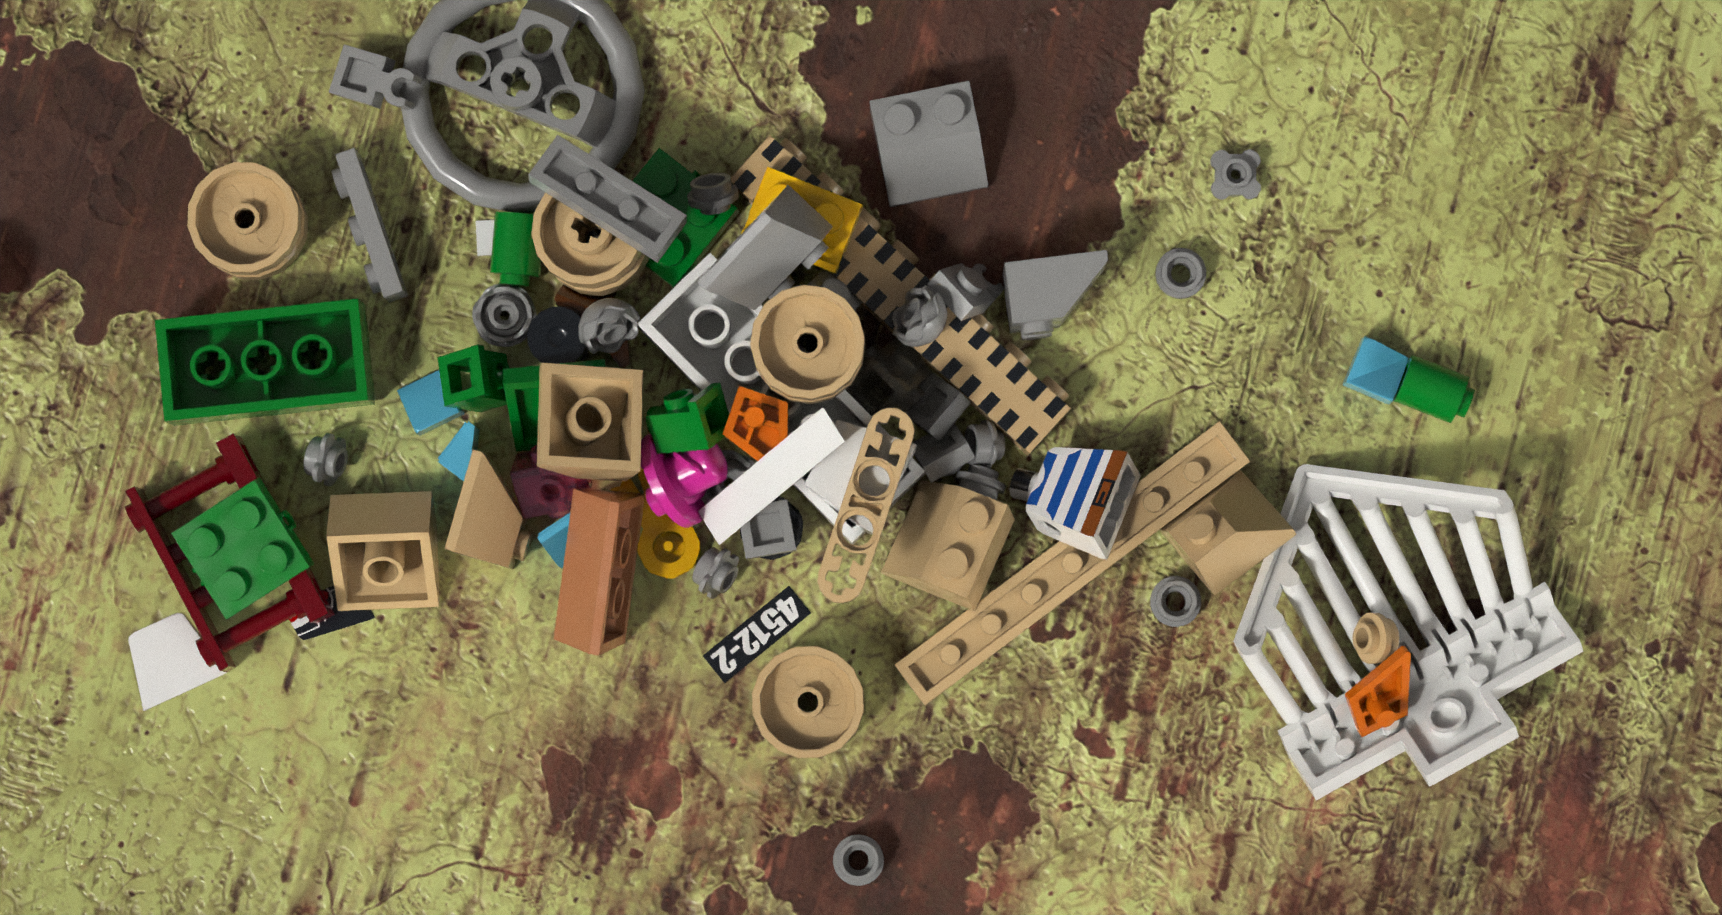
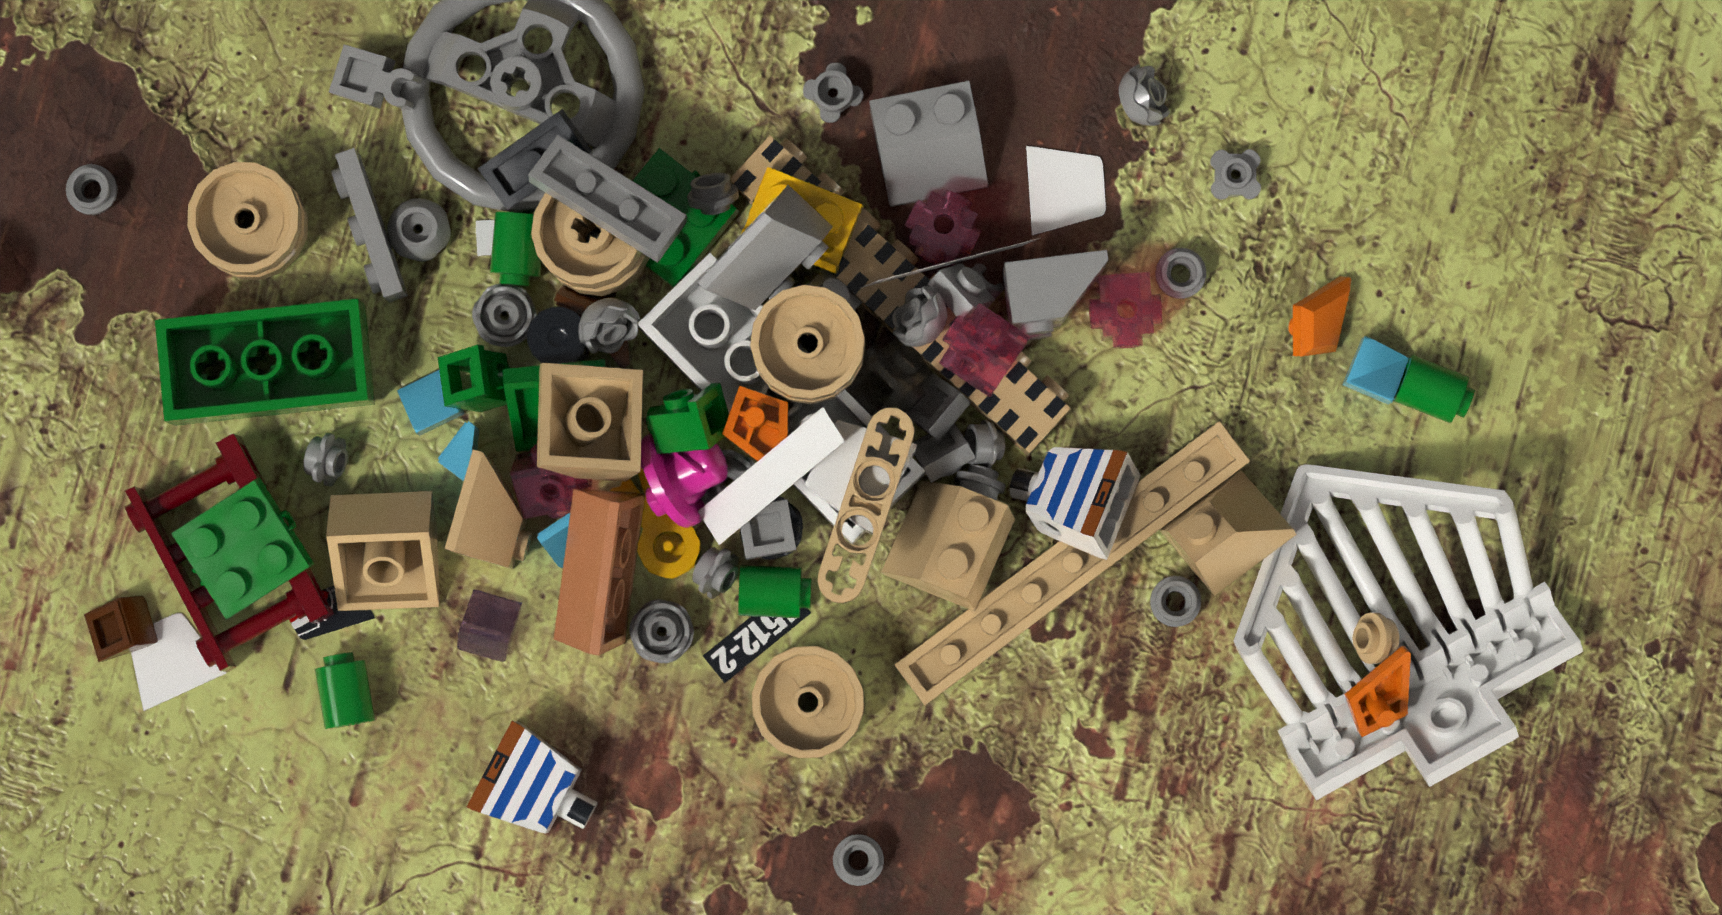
none -> light grey plate [66,164,117,215]
none -> reddish brown slope [84,596,158,662]
none -> green brick [315,652,375,729]
none -> light grey plate [387,198,451,262]
none -> slope [457,589,522,662]
none -> torso [466,720,598,834]
none -> black plate [478,109,592,210]
none -> light grey plate [629,599,694,663]
none -> green brick [738,565,812,618]
none -> light grey plate [803,63,863,123]
none -> white sticker [860,238,1040,288]
none -> clear pink brick [905,190,982,266]
none -> clear pink brick [939,303,1030,397]
none -> white sticker [1026,146,1106,235]
none -> clear pink brick [1089,272,1162,349]
none -> light grey plate [1119,64,1170,126]
none -> orange piece [1288,276,1351,357]

